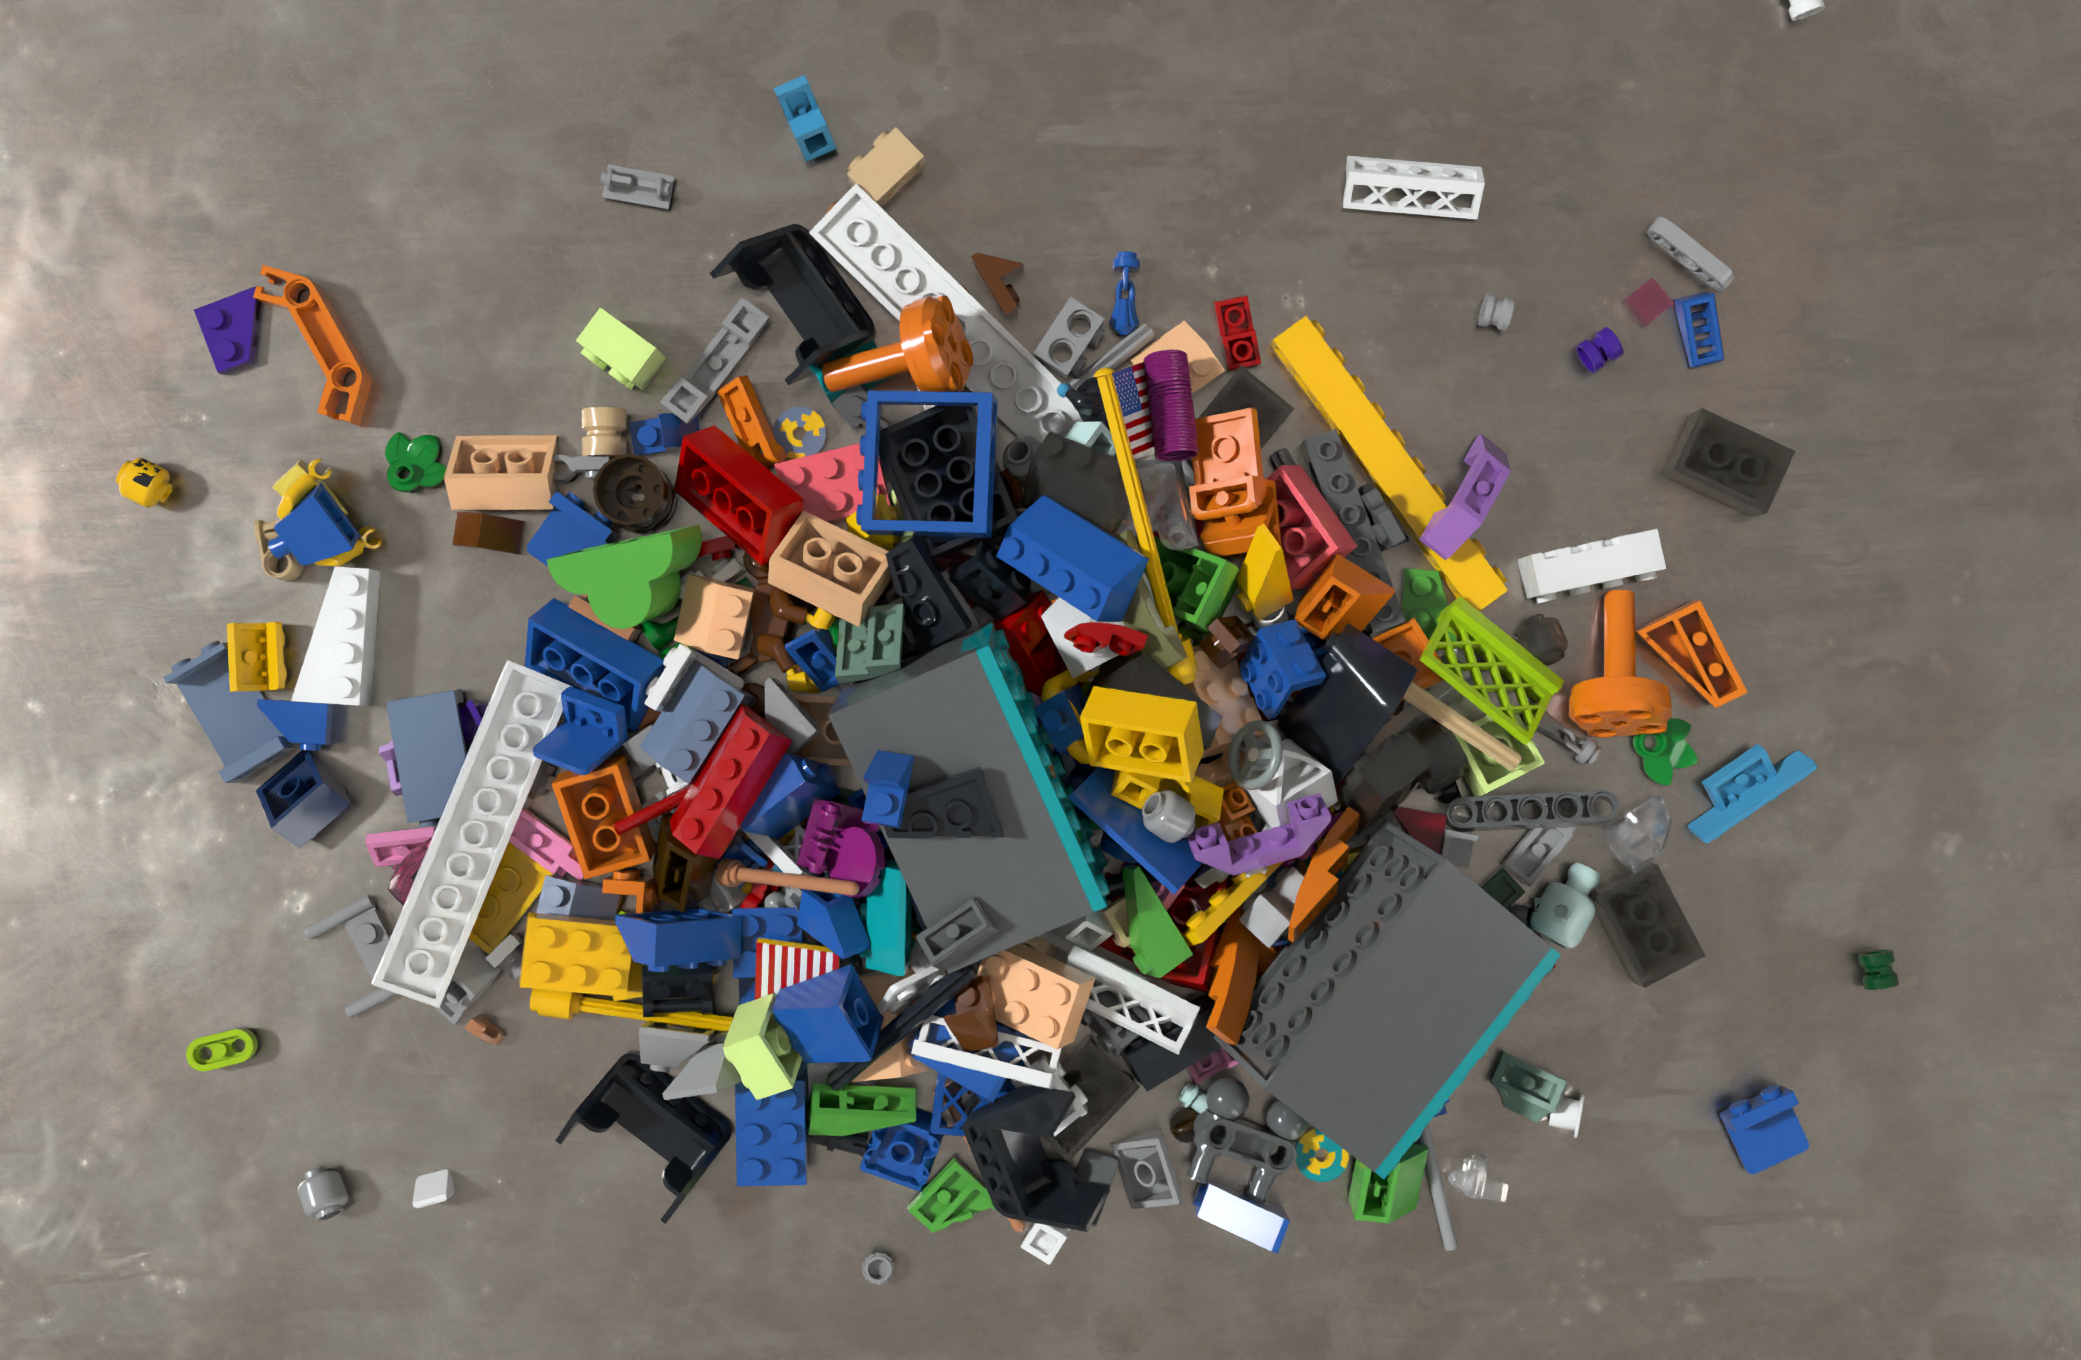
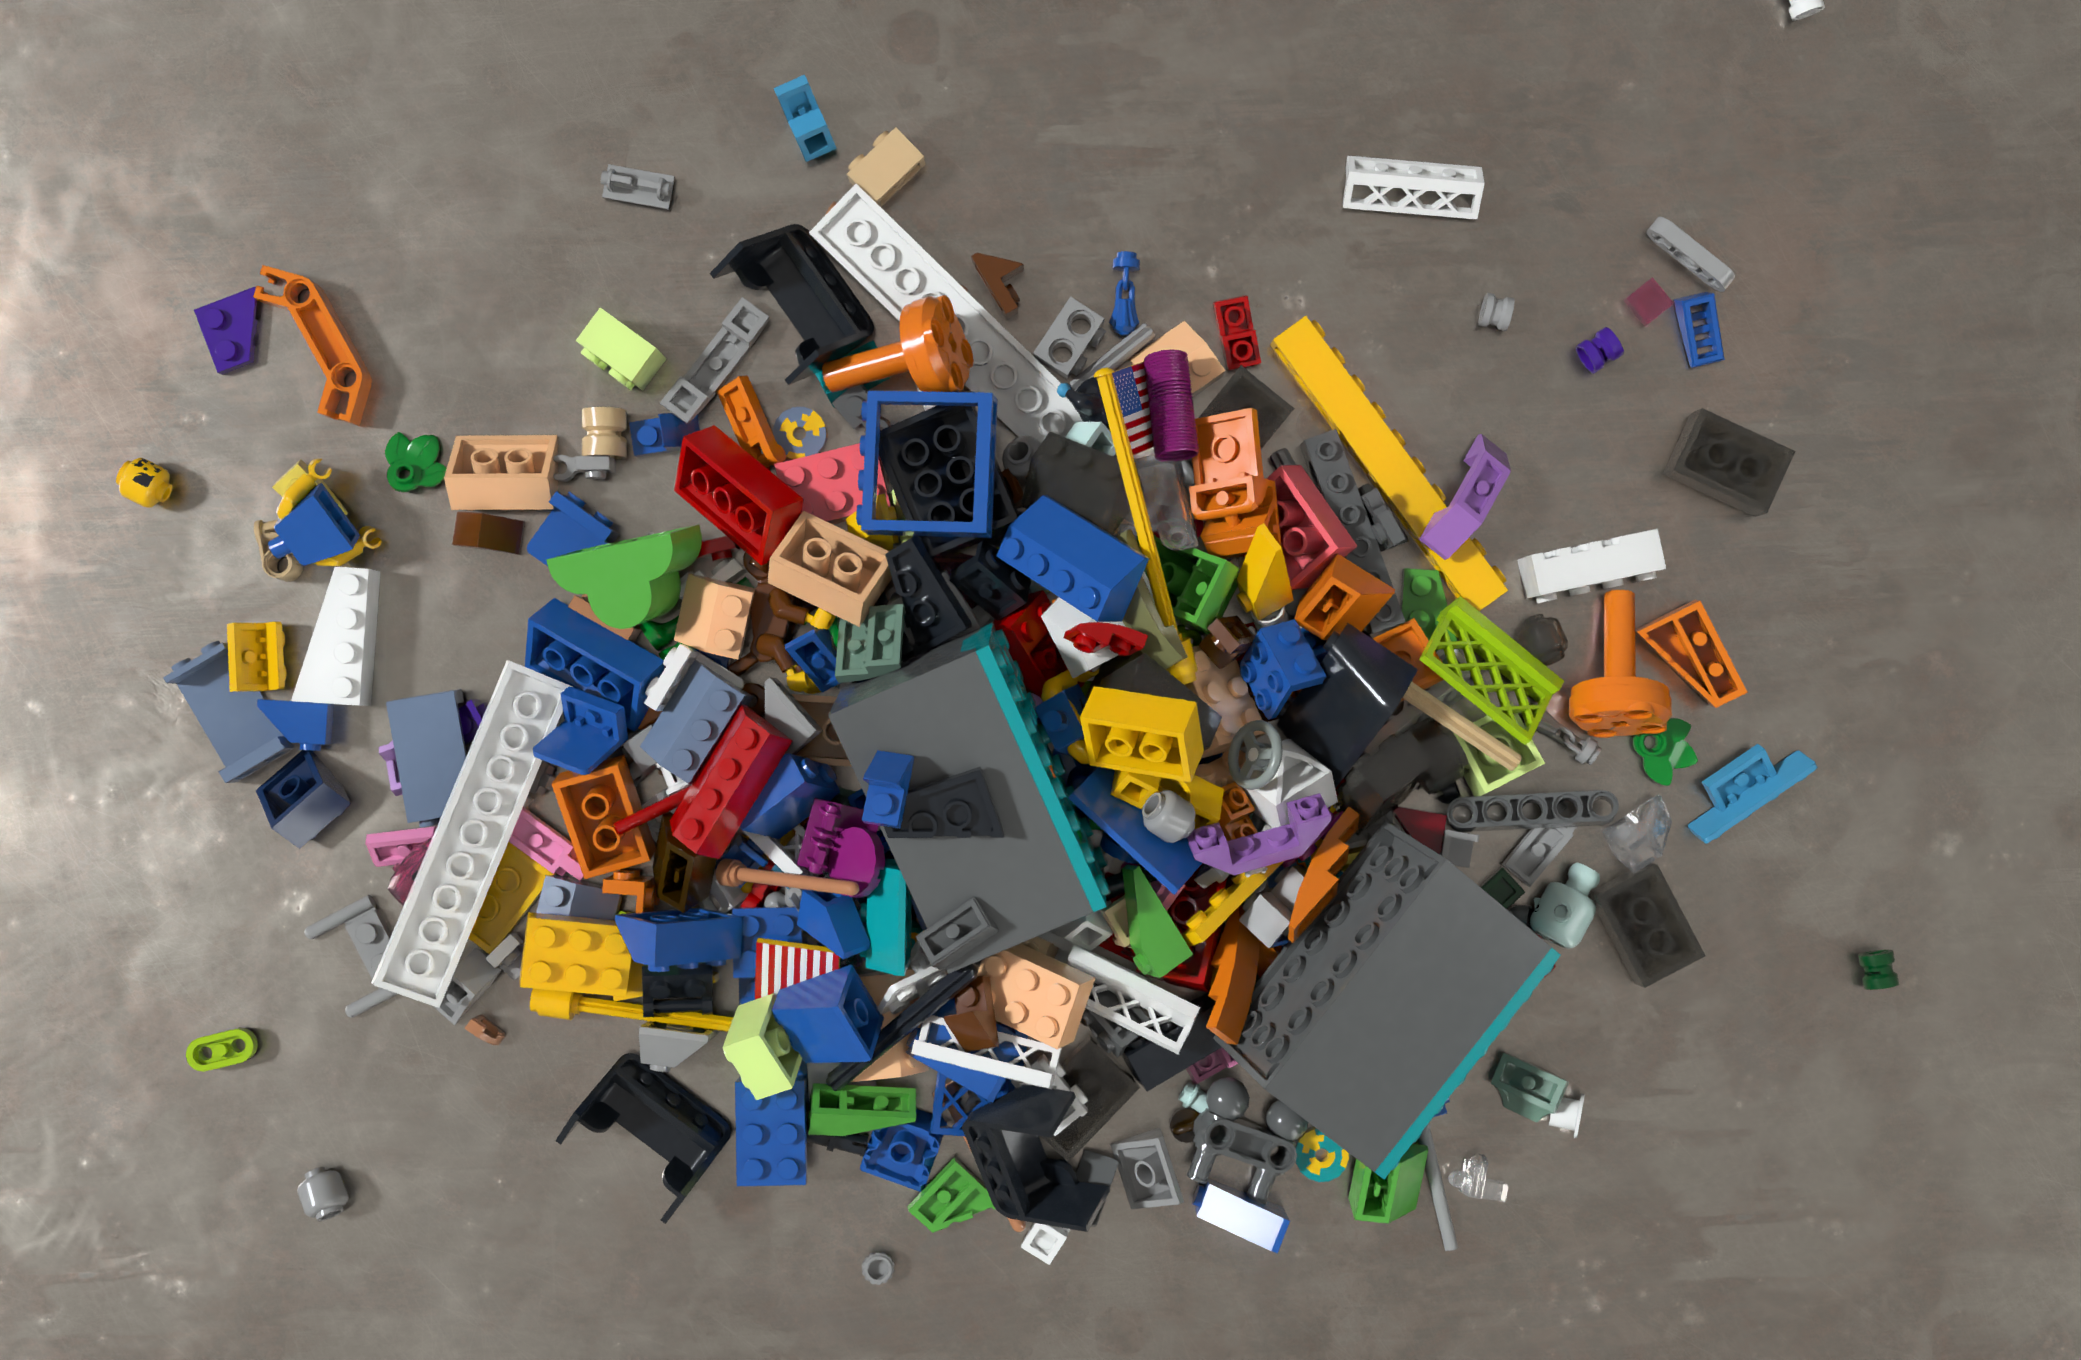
white slope [412,1169,455,1209] -> none
dark brown wheel [593,454,676,534] -> none
light grey slope [662,1031,742,1100] -> none
blue bracket [1719,1085,1809,1174] -> none

